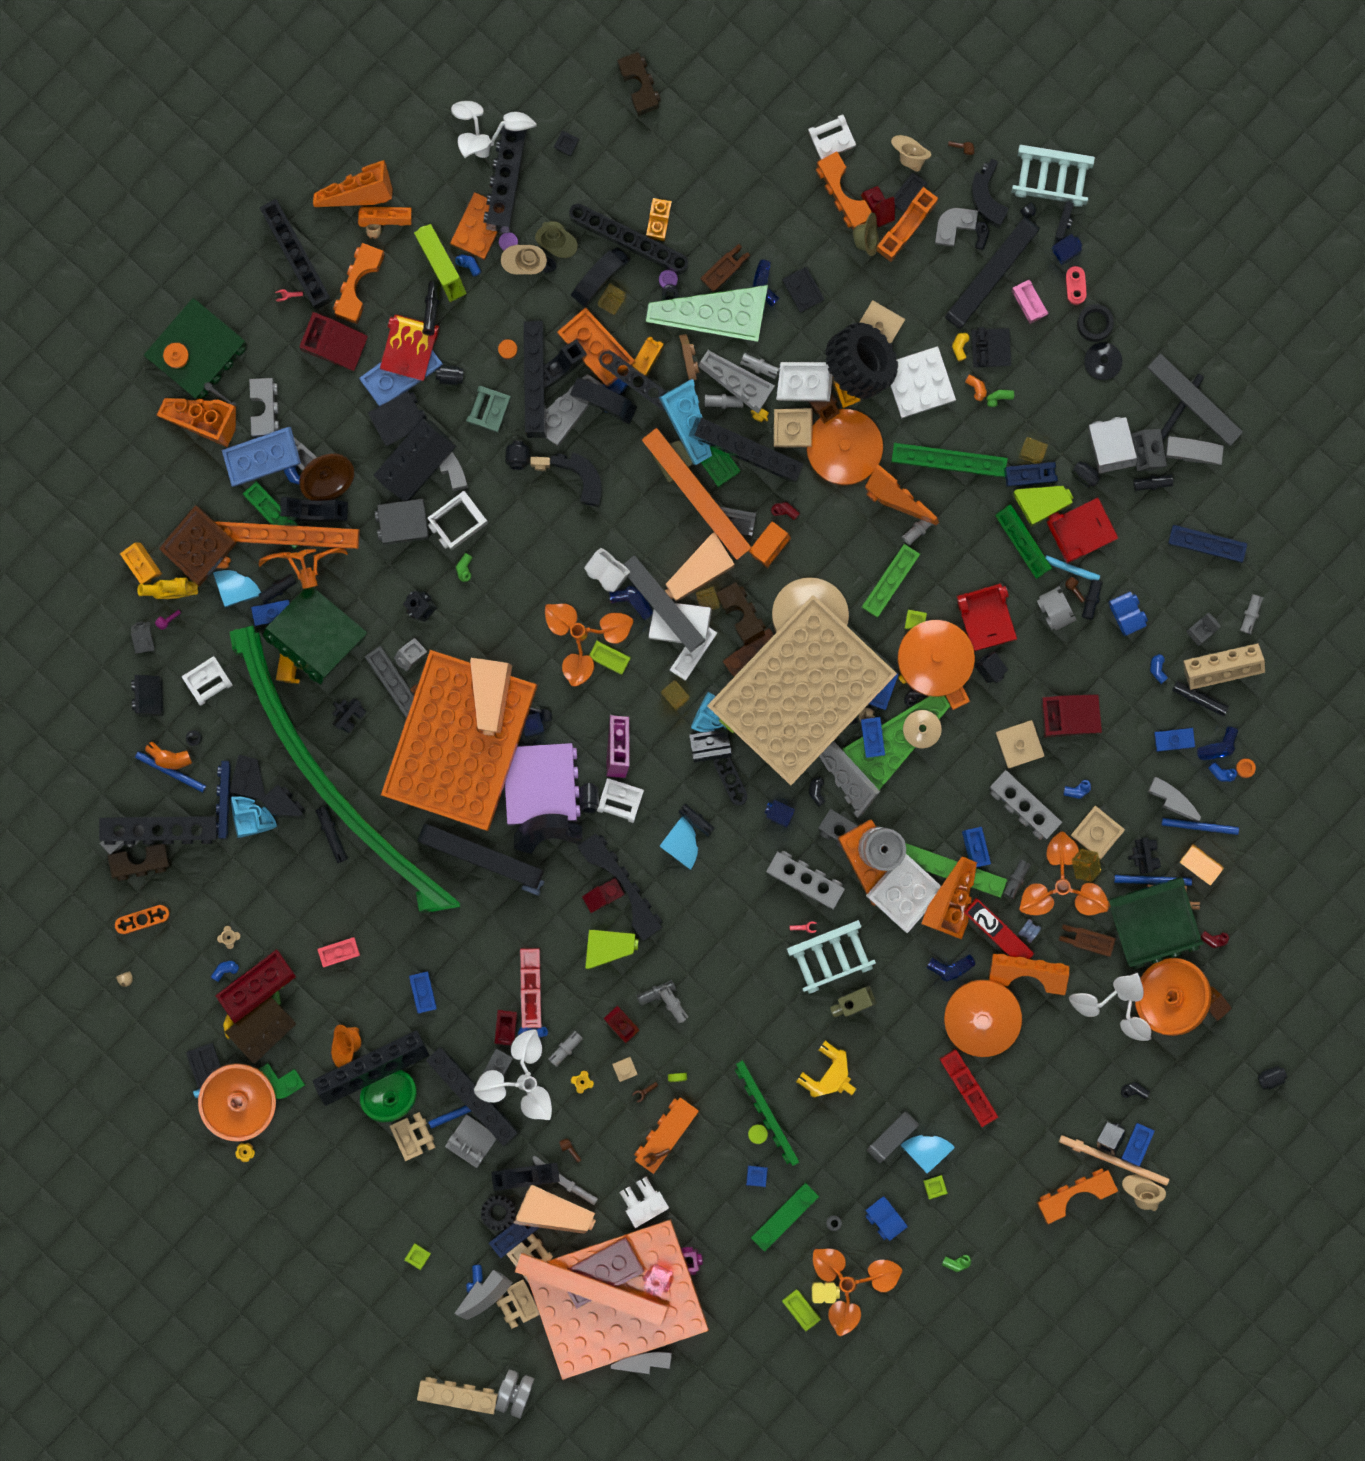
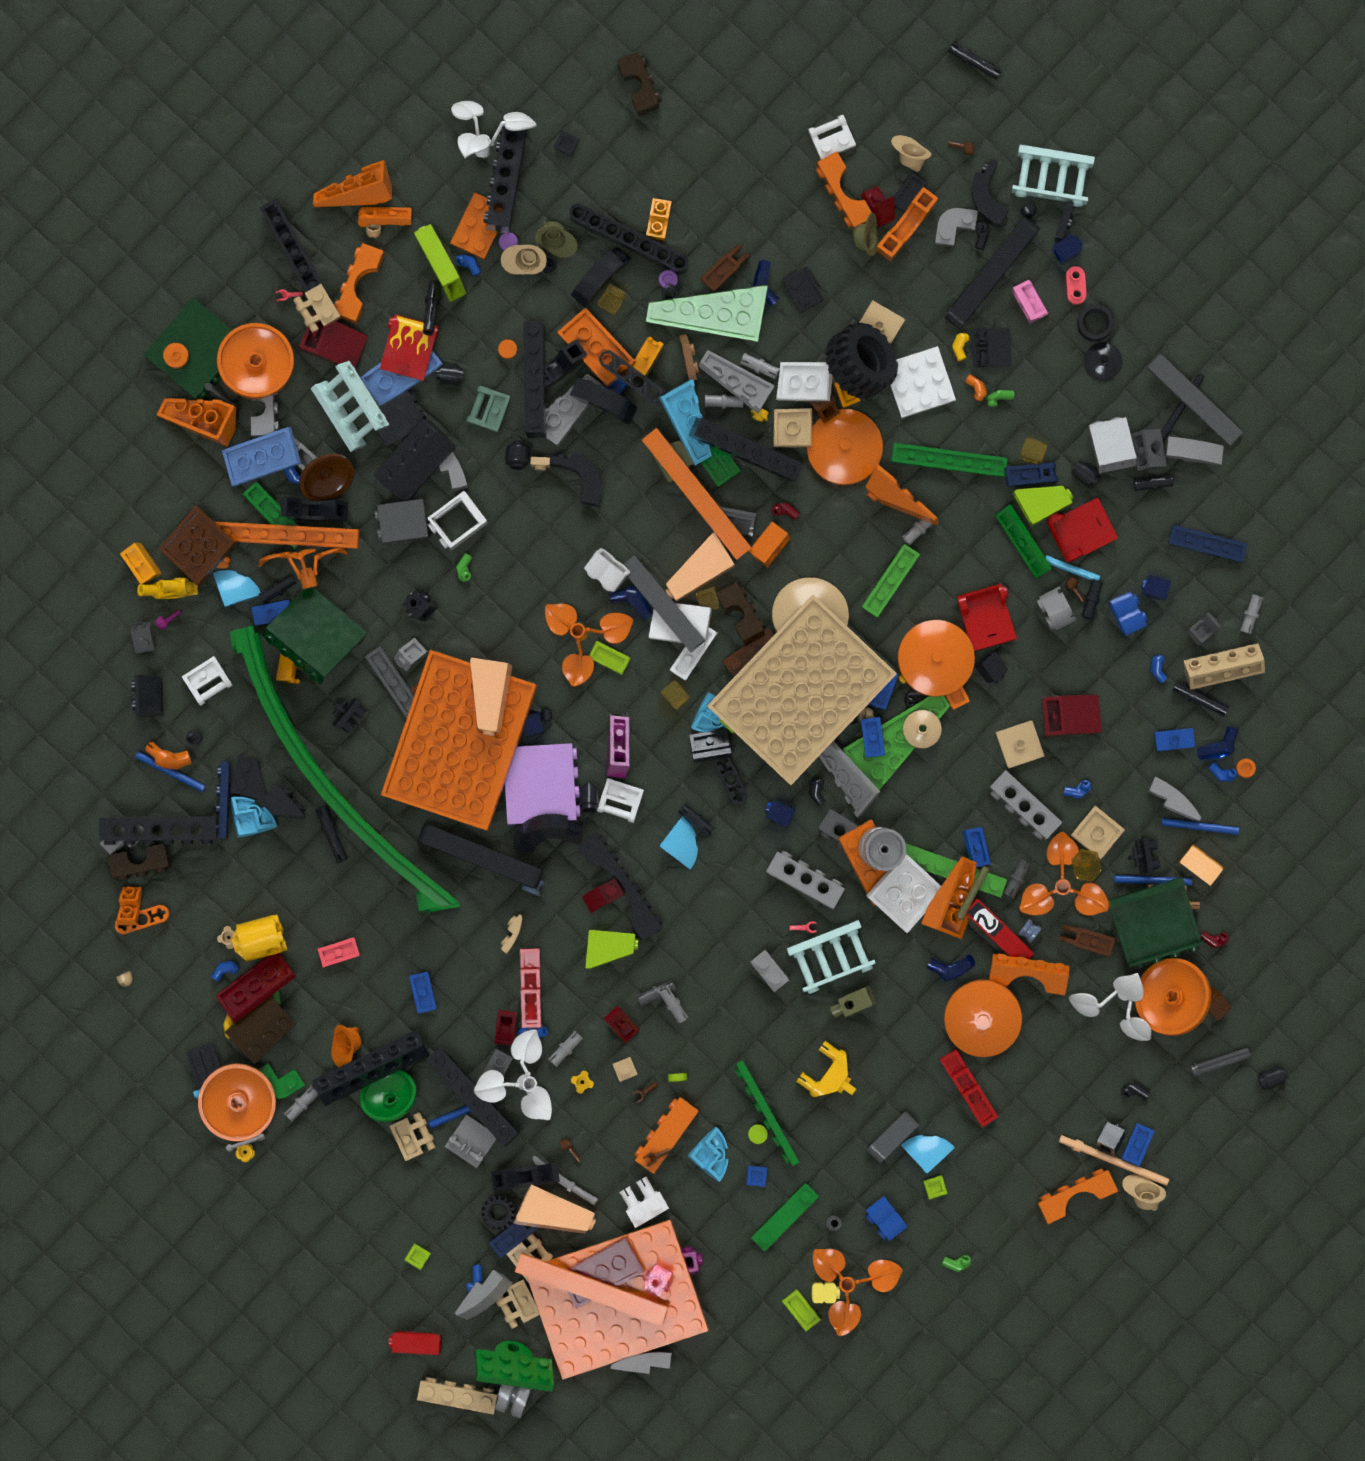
lime tile [904,610,927,630] -> none
none -> orange slope [116,887,142,925]
none -> orange dish [217,323,294,399]
none -> light grey hinge [226,1134,265,1152]
none -> yellow cylinder [232,914,287,962]
none -> light grey pin [284,1086,318,1122]
none -> tan plate [293,284,341,333]
none -> light aqua fence [311,361,389,452]
none -> red window [389,1331,442,1355]
none -> green plate [474,1341,554,1392]
none -> tan slope [501,914,523,954]
none -> medium azure brick [687,1127,728,1182]
none -> light grey brick [750,950,789,992]
none -> black pin [948,41,1002,80]
none -> olive bar [956,866,990,920]
none -> clear blue brick [1141,575,1171,602]
none -> dark grey axle [1190,1048,1251,1077]

